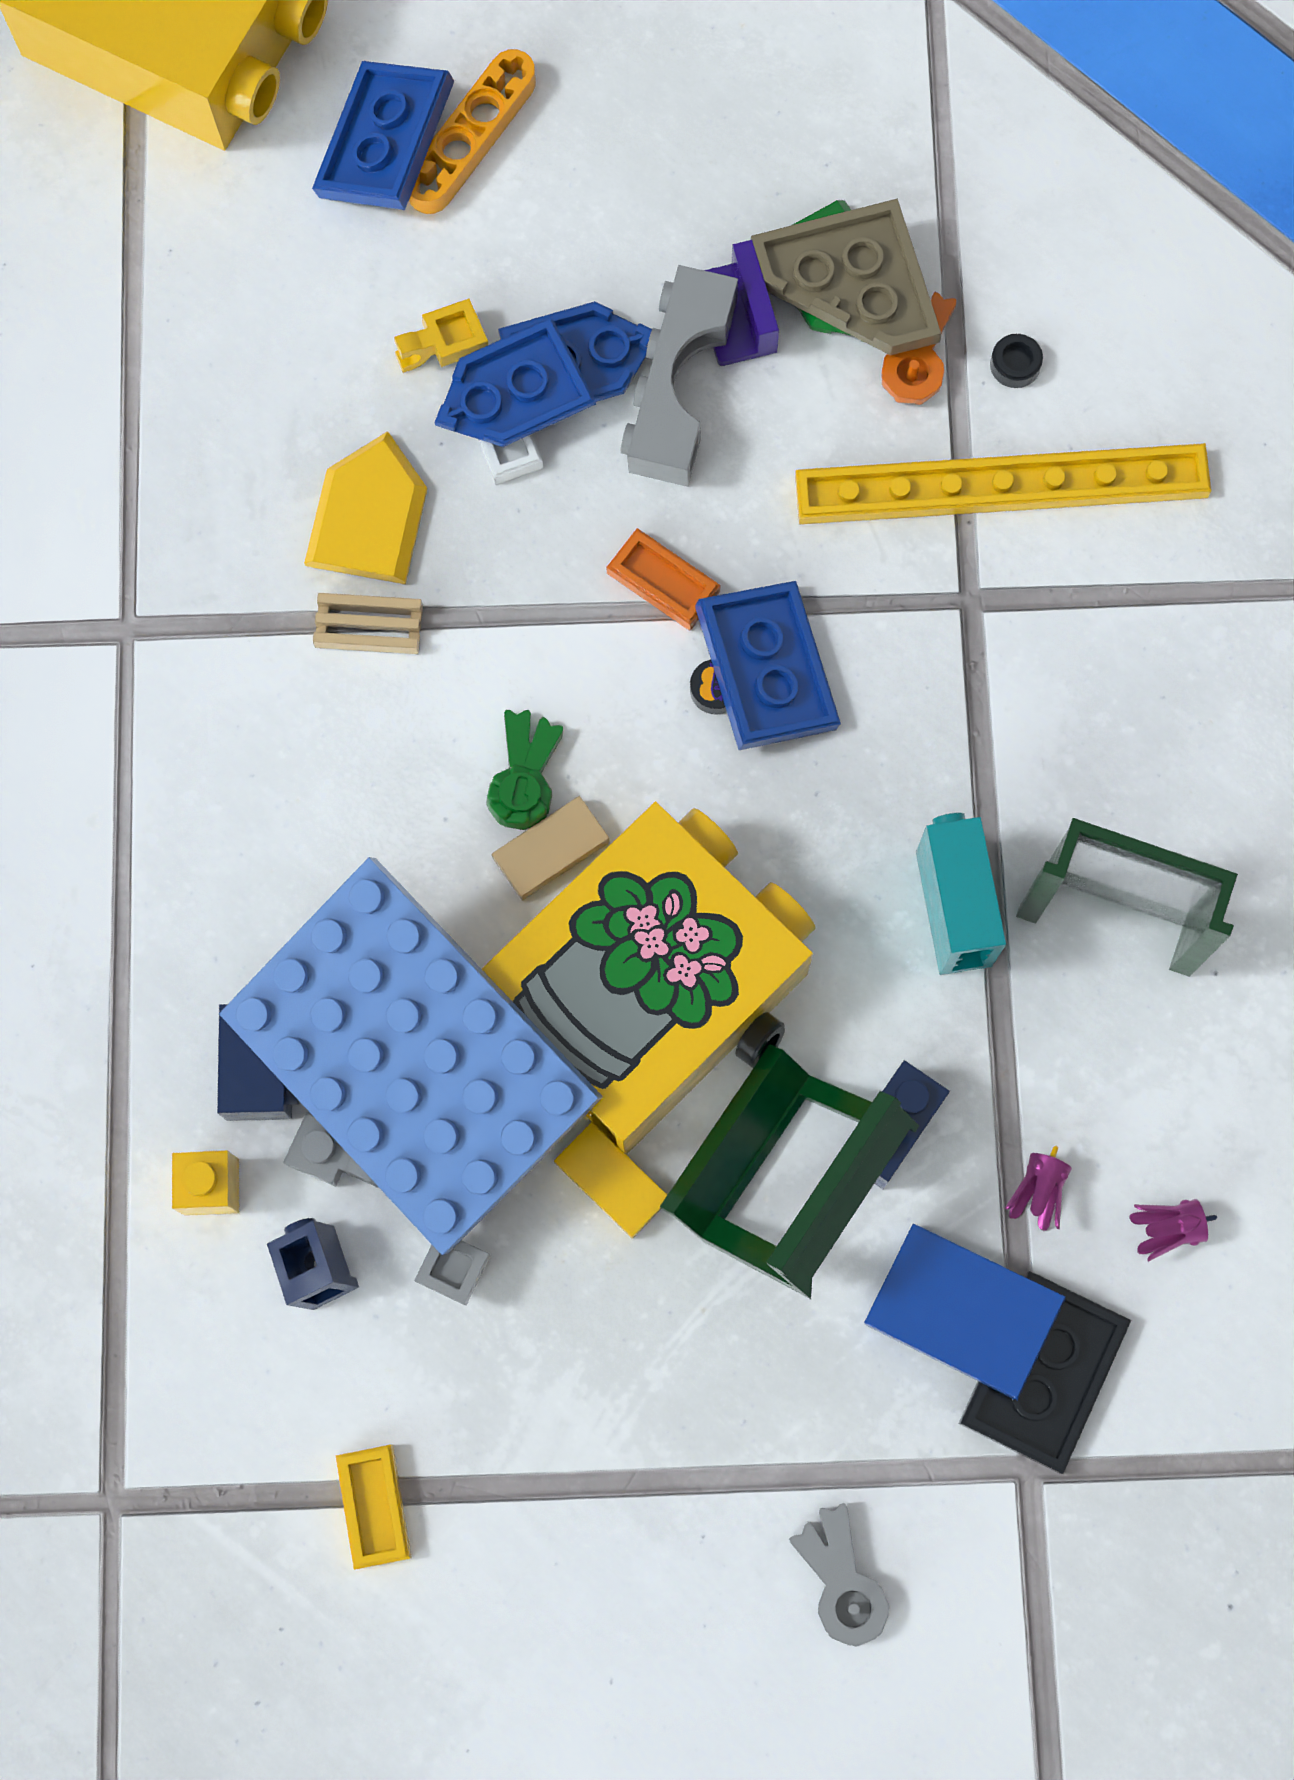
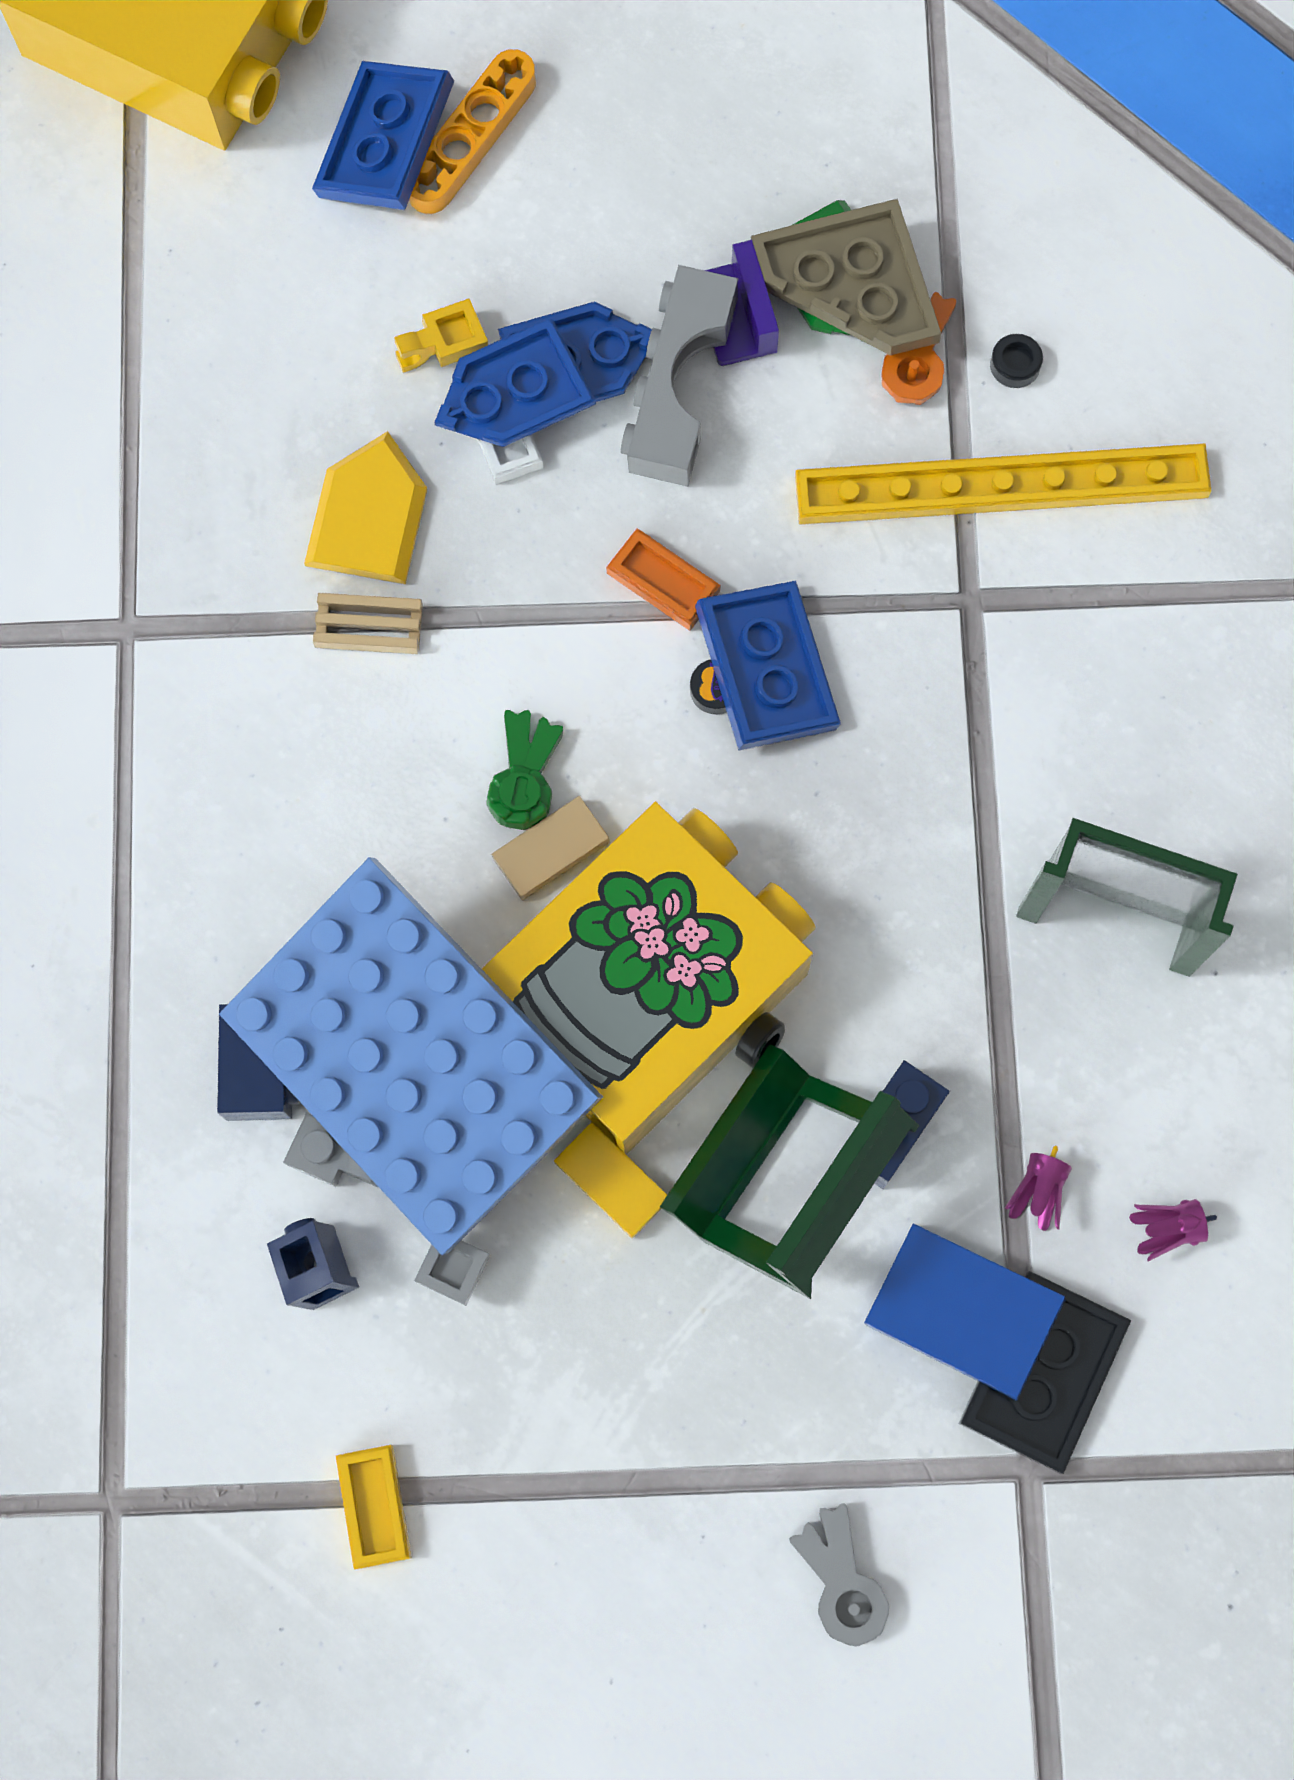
yellow brick [172,1150,239,1216] -> none
teal brick [916,813,1006,975] -> none

